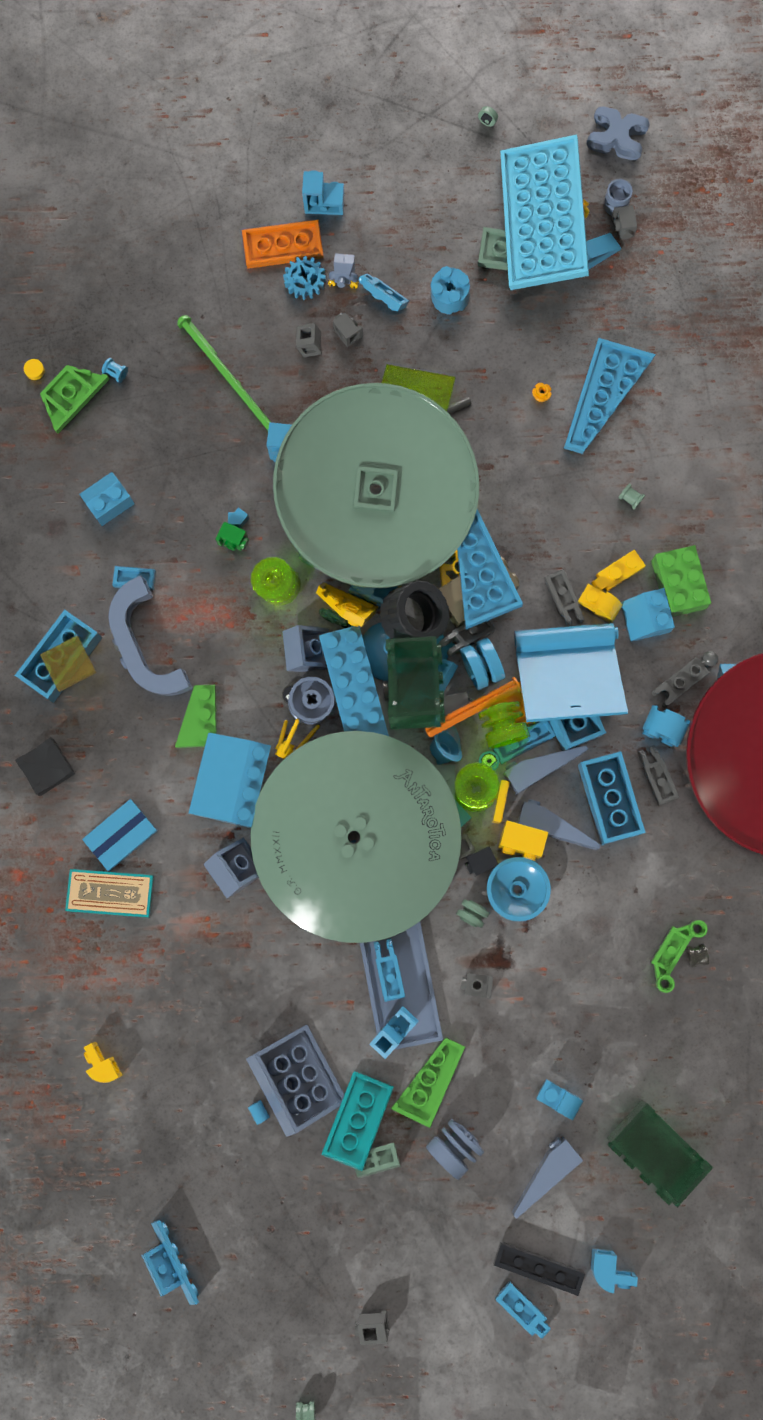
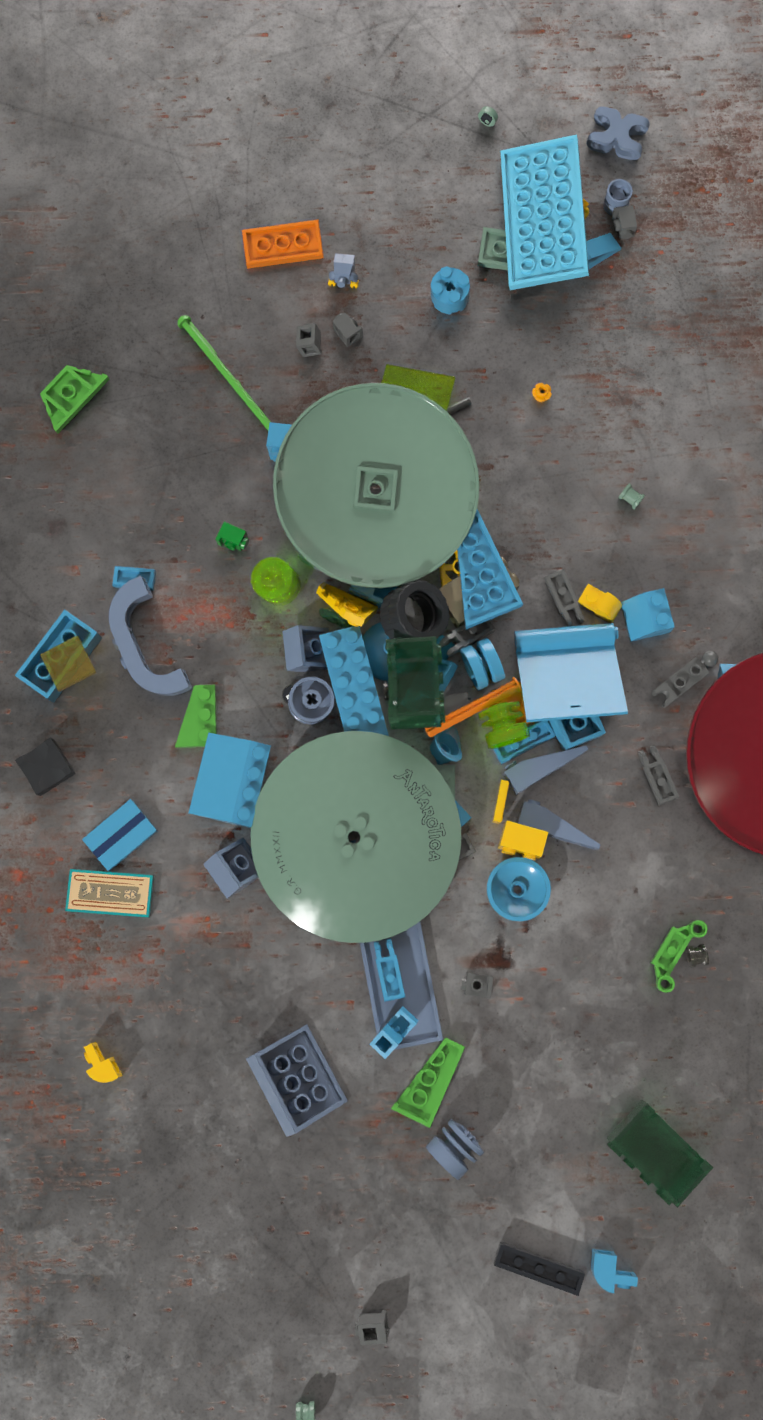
yellow tile [24,359,45,380] -> none
dark azure slope [79,472,135,526] -> none
dark azure bush [102,358,128,383] -> none
dark azure bracket [141,1220,199,1305] -> none
dark azure piece [228,507,250,528] -> none
dark azure hinge [248,1100,270,1125] -> none
yellow plant [275,719,320,759] -> none
dark azure gear [283,256,326,300] -> none
dark azure brick [302,170,345,215] -> none
teal tile [321,1071,394,1172] -> none
sand green hinge [355,1143,401,1178] -> none
dark azure hinge [359,274,409,312] -> none
clear neon green wheel [455,762,499,812] -> none
sand green wheel [456,899,490,928] -> none
black brick [464,846,498,877] -> none
tile [478,751,499,773] -> none
dark azure hinge [495,1281,551,1339] -> none
sand blue slope [512,1137,583,1219] -> none
dark azure brick [536,1079,584,1120] -> none
dark azure wing [564,338,656,454] -> none
dark azure brick [578,752,646,845] -> none
yellow hinge [591,550,646,592] -> none
dark azure brick [642,705,691,747] -> none
bright green brick [651,545,711,617] -> none

